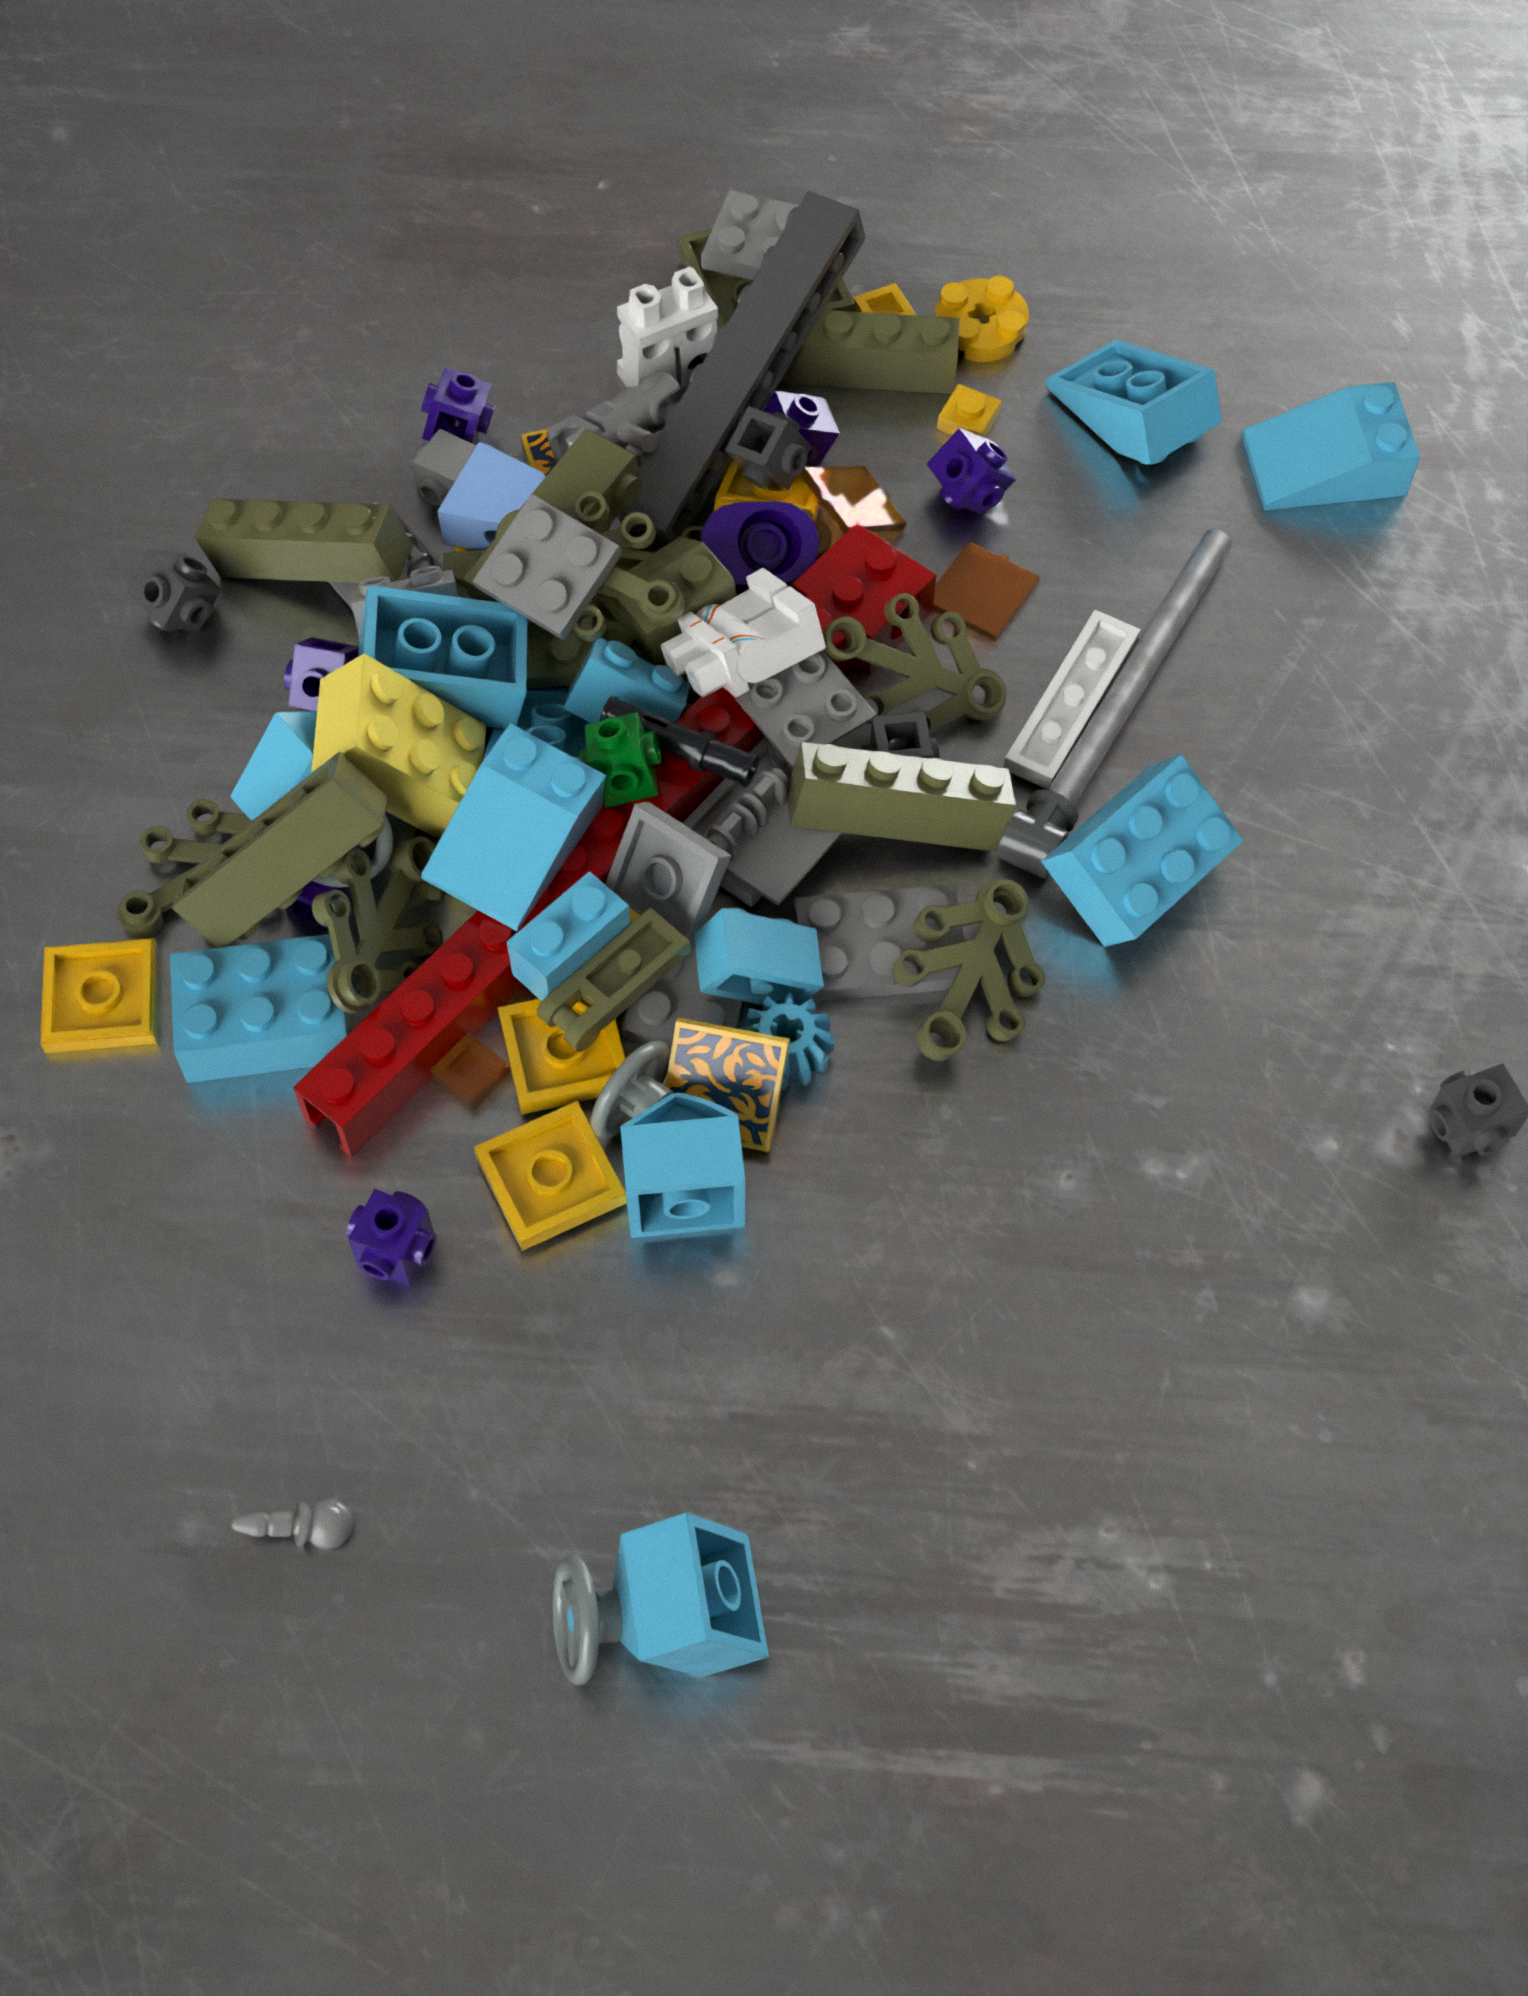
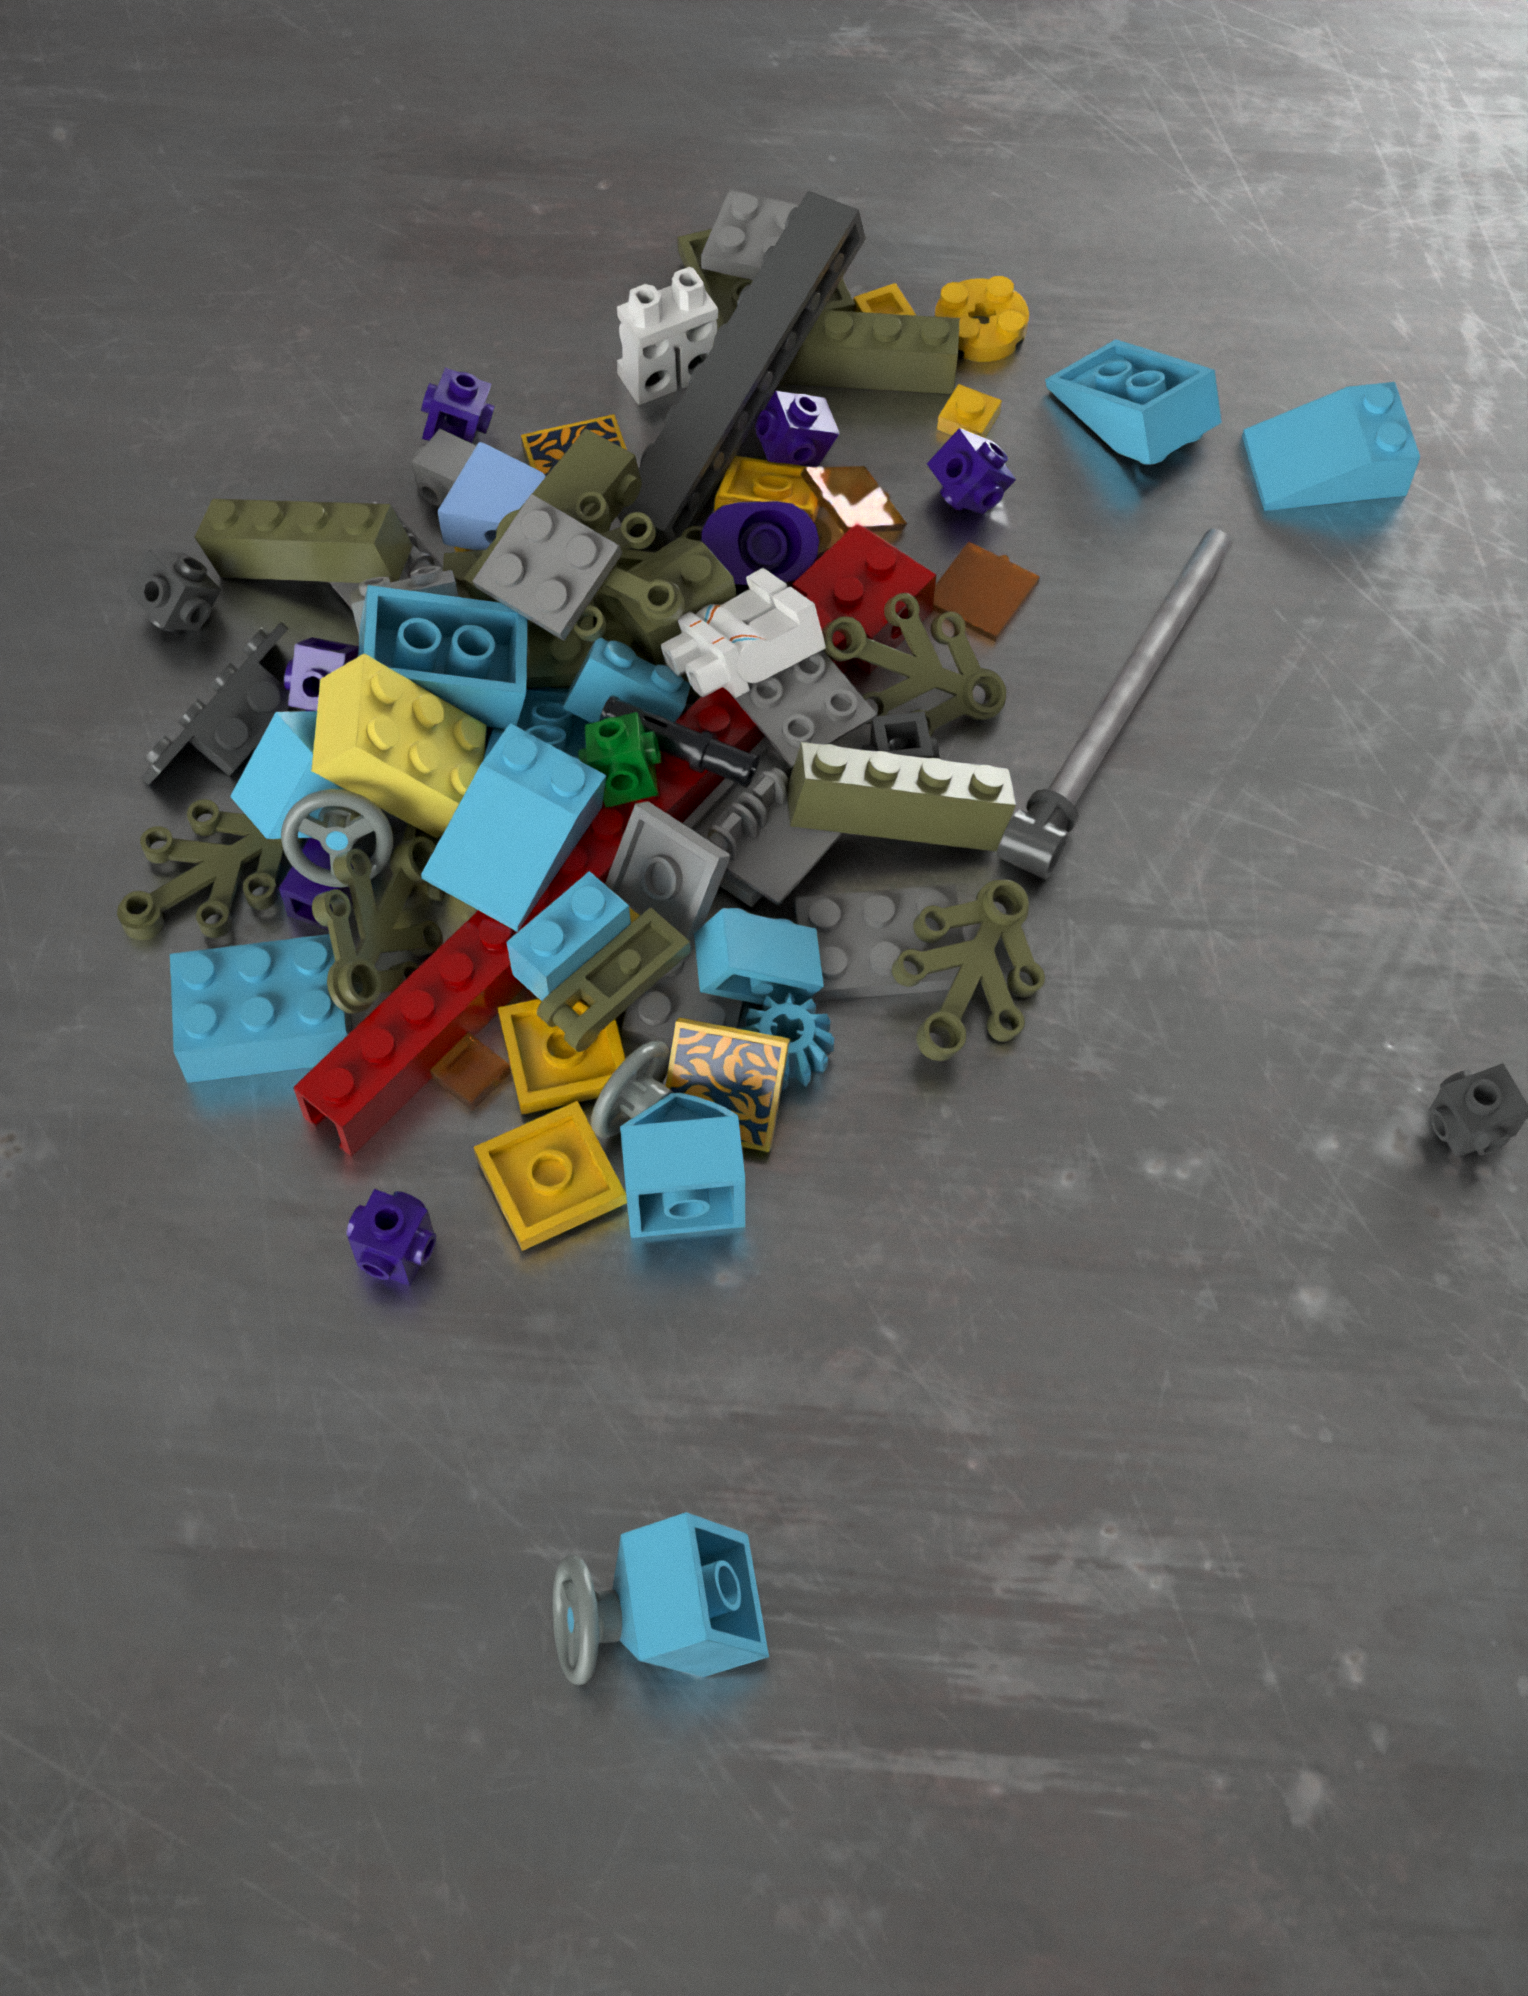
yellow tile [40,938,159,1053] -> none
olive brick [172,751,387,948] -> none
light grey bar [231,1499,353,1549] -> none
light grey piece [547,370,681,463] -> none
dark grey brick [725,406,812,491] -> none
white plate [1003,610,1141,789] -> none
medium azure brick [1041,754,1244,947] -> none
none -> dark grey bracket [141,622,291,784]

